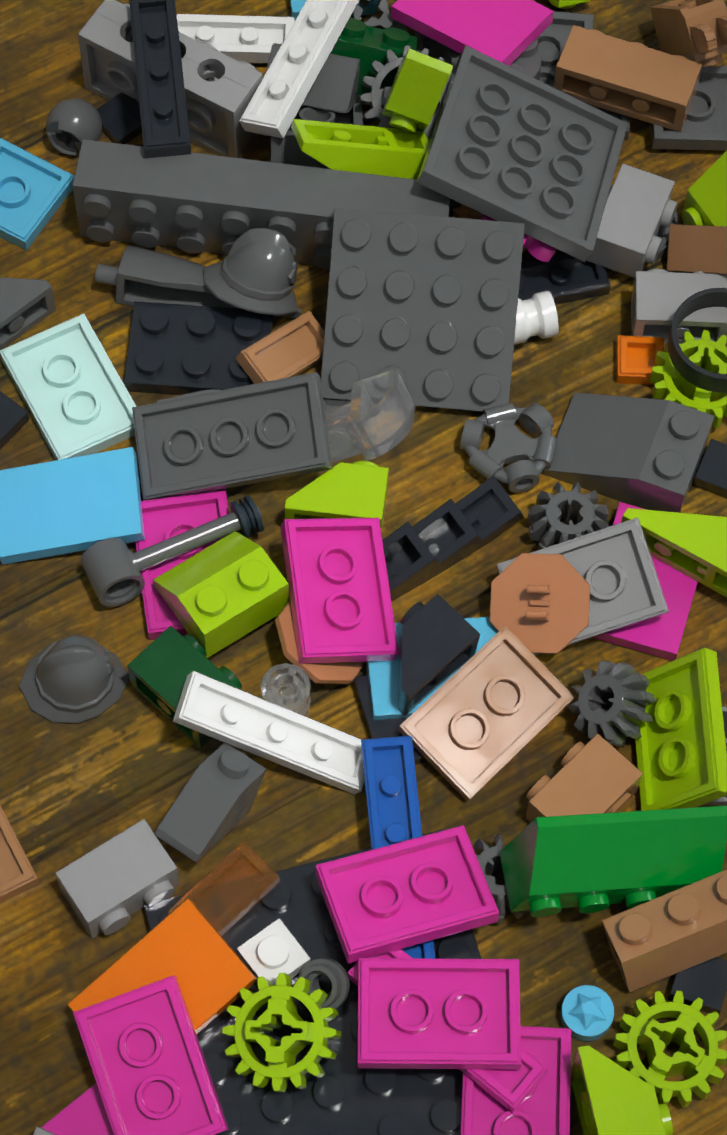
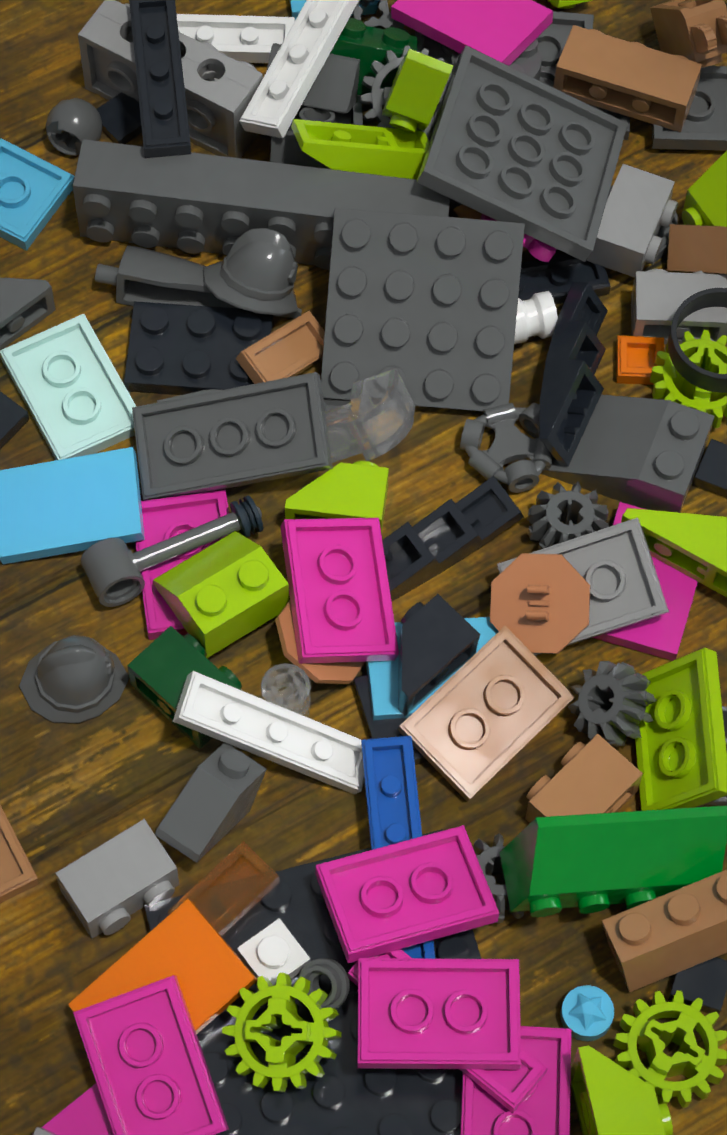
none -> black slope [539,282,608,466]

